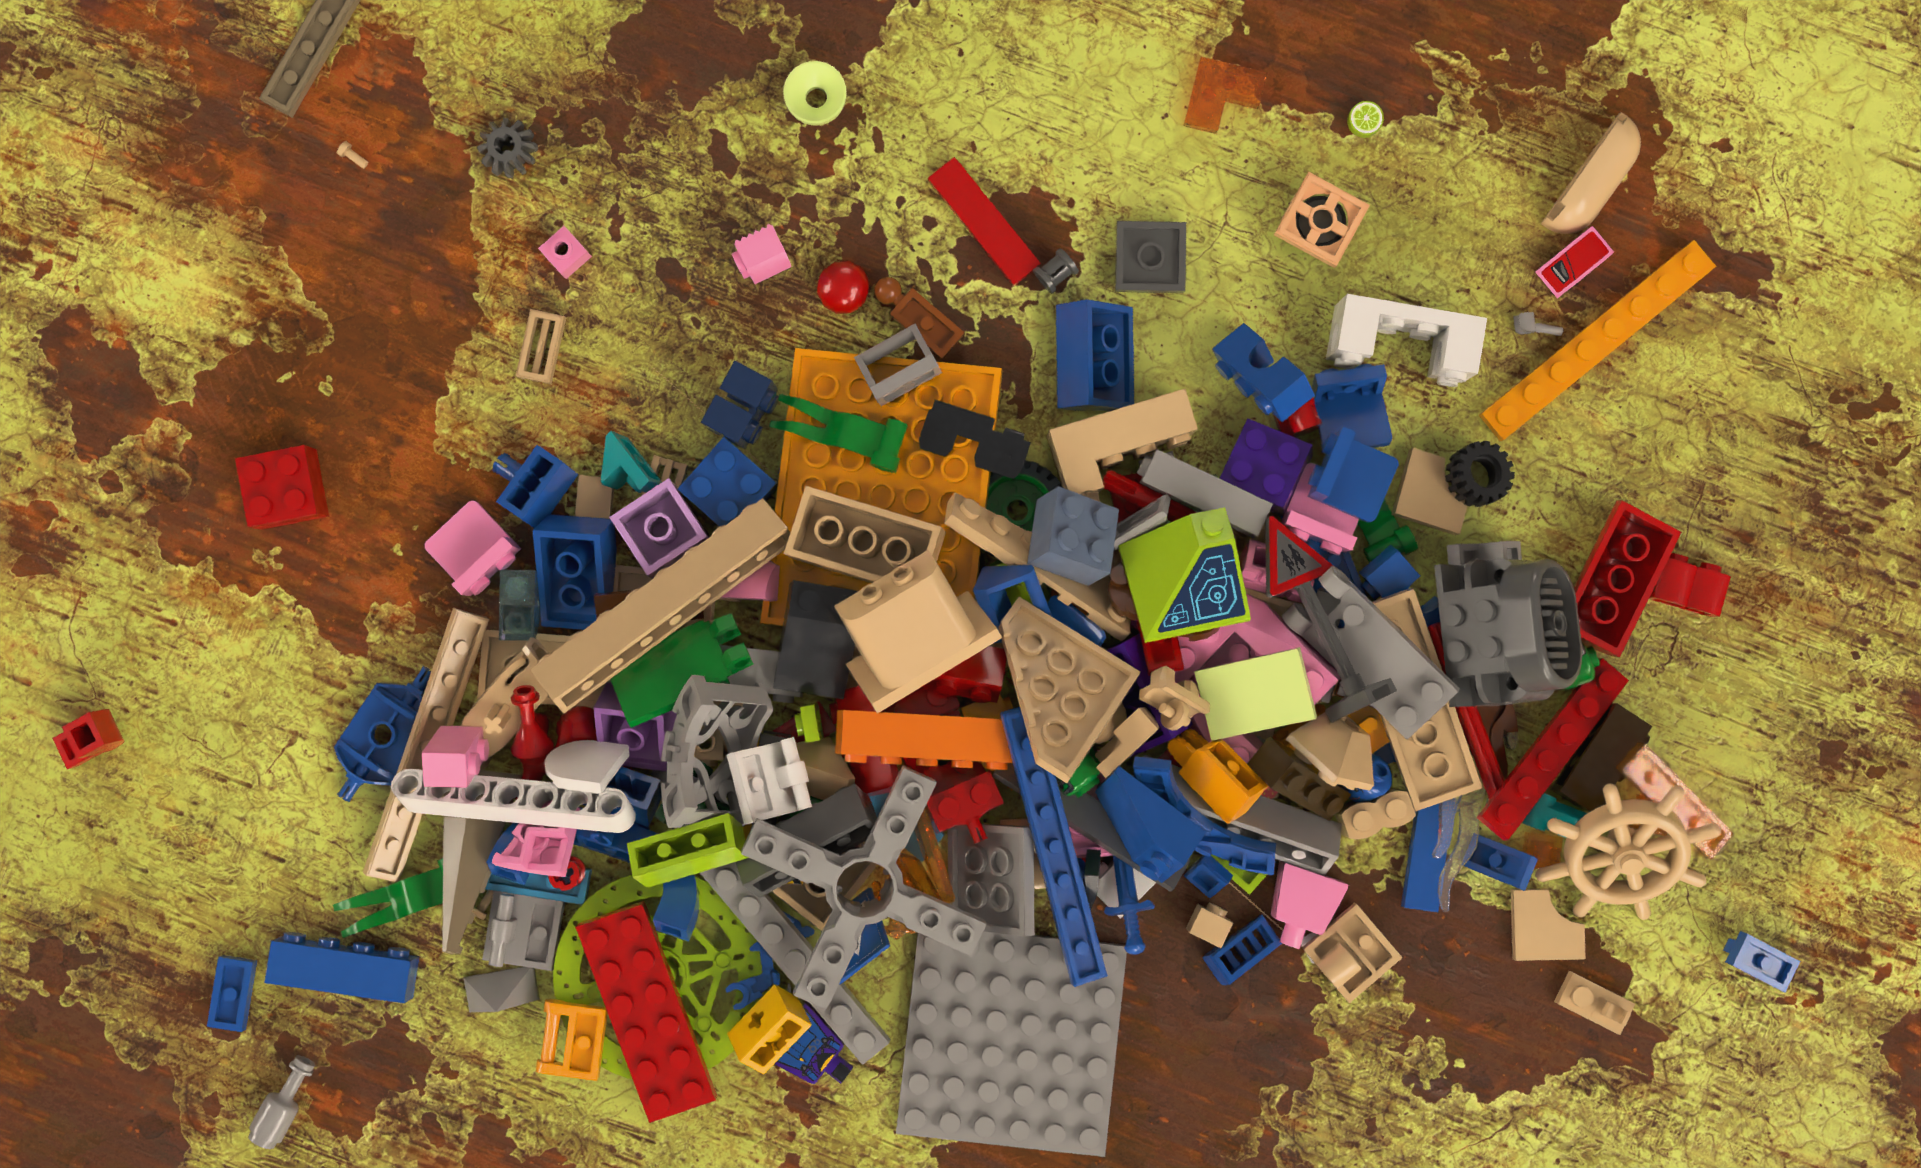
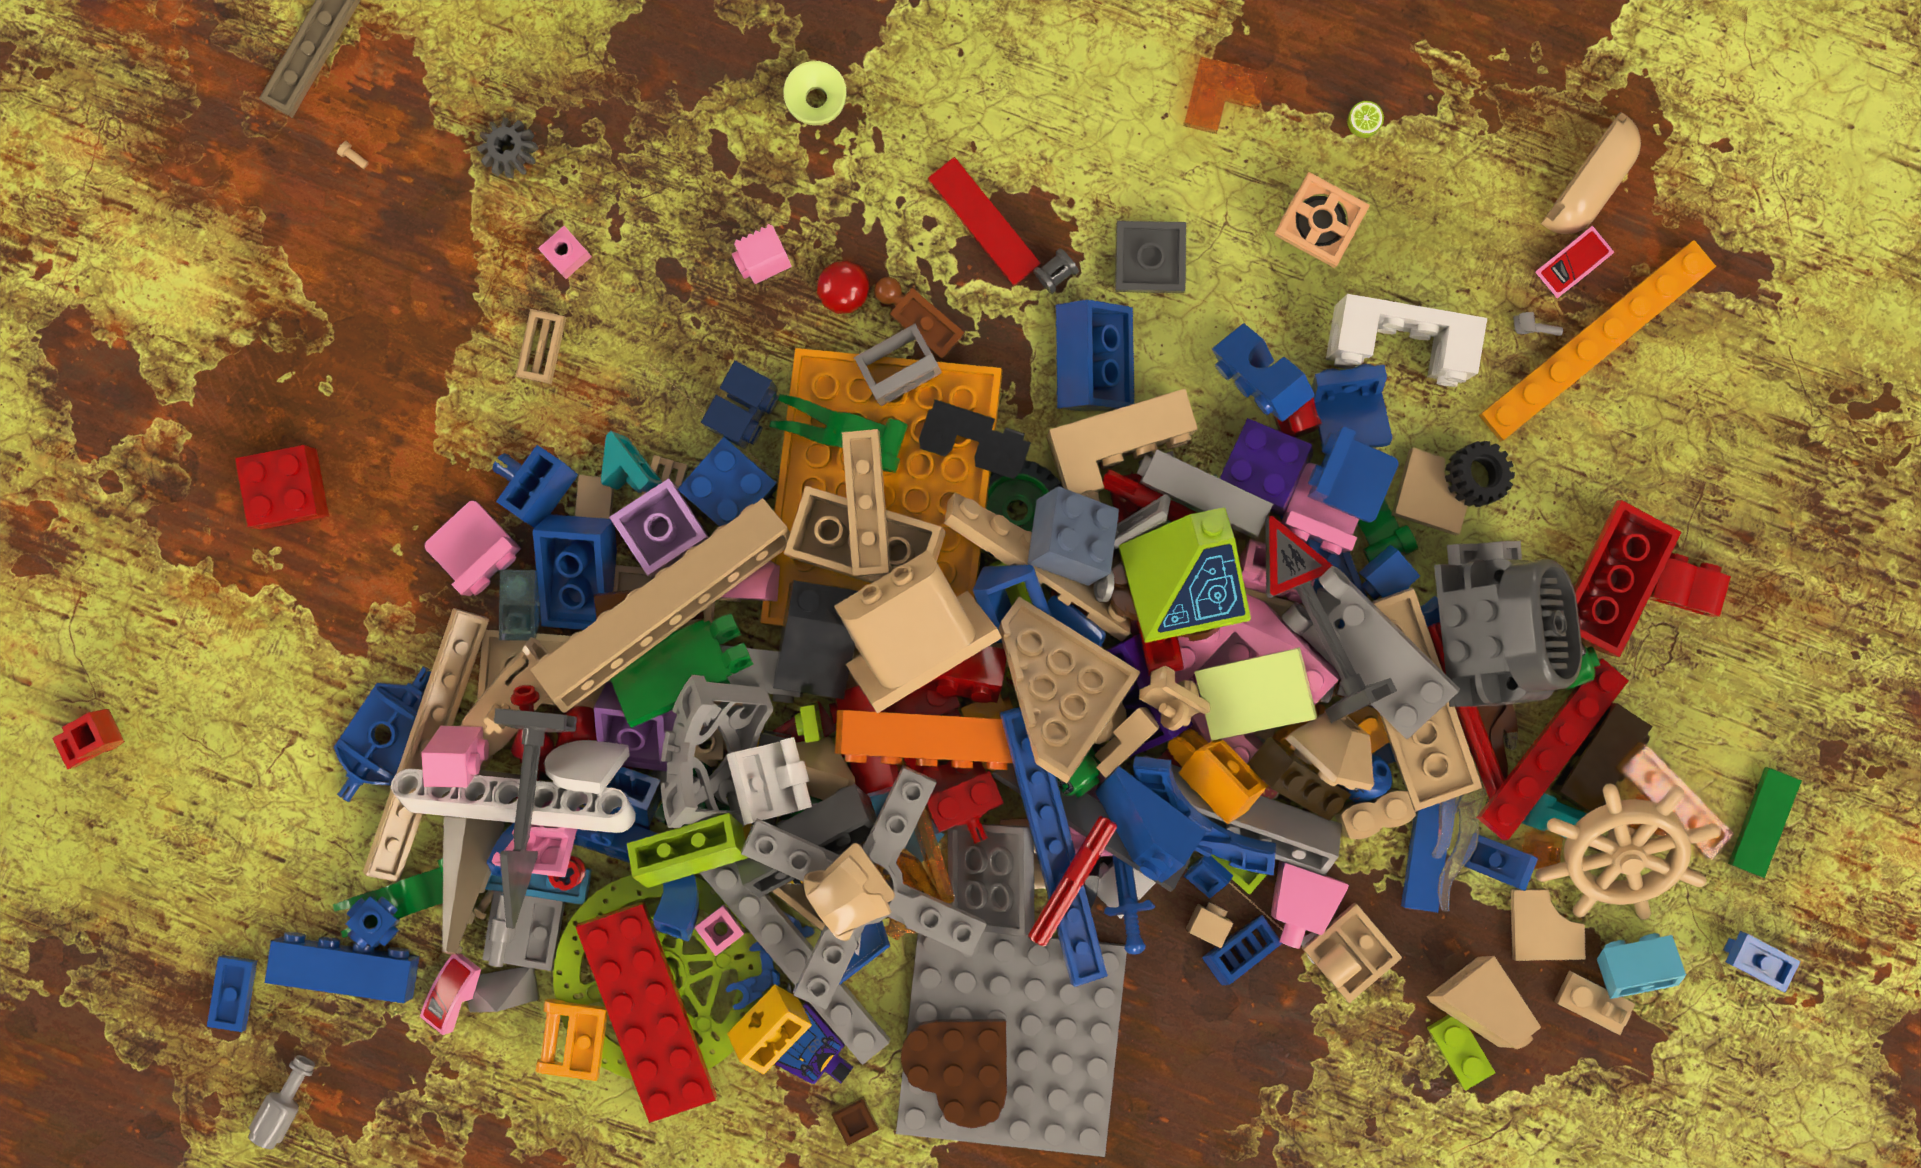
none -> blue brick [345,896,400,948]
none -> slope [420,954,481,1035]
none -> dark grey piece [494,708,577,929]
none -> bright pink plate [694,904,746,956]
none -> tan piece [804,843,895,941]
none -> reddish brown tile [831,1096,879,1146]
none -> tan plate [842,429,890,577]
none -> reddish brown plate [900,1019,1007,1129]
none -> red axle [1028,816,1117,946]
none -> light grey piece [1094,569,1114,602]
none -> tan slope [1427,956,1541,1049]
none -> lime plate [1427,1014,1495,1091]
none -> medium azure brick [1597,933,1686,999]
none -> green tile [1728,767,1802,878]

